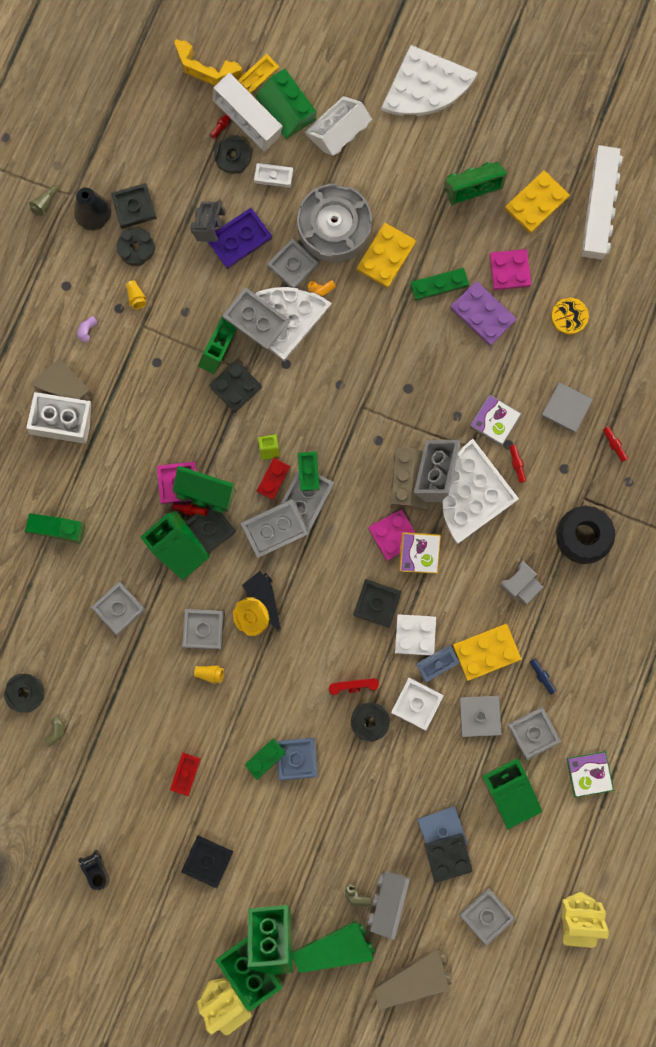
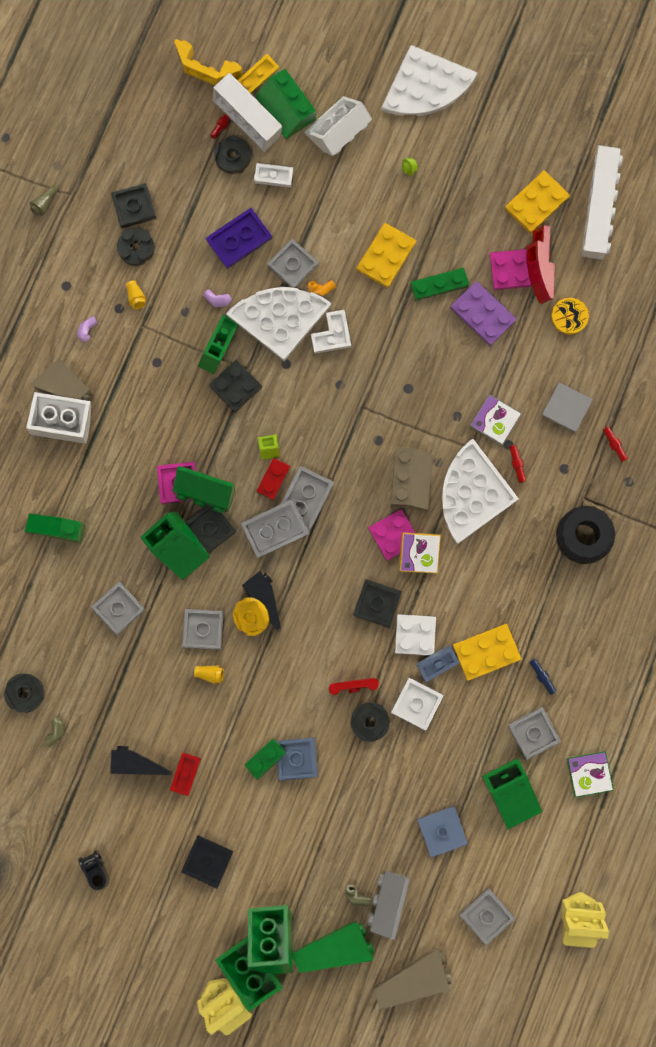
black cone [74,187,111,230] -> none
red bar [172,503,208,516] -> none
dark grey window [190,199,226,242] -> none
light grey plate [222,287,290,351] -> none
light grey piece [297,184,372,263] -> none
green plate [297,451,320,492] -> none
light grey slope [414,440,461,502] -> none
pearl dark grey plate [424,833,473,883] -> none
green slope [444,162,507,205] -> none
light grey plate [459,696,502,737] -> none
light grey piece [499,561,543,605] -> none
none -> black slope [110,746,172,775]
none -> lavender arm [203,289,231,308]
none -> white plate [311,310,351,354]
none -> lime plate [401,158,418,176]
none -> red slope [526,225,555,304]

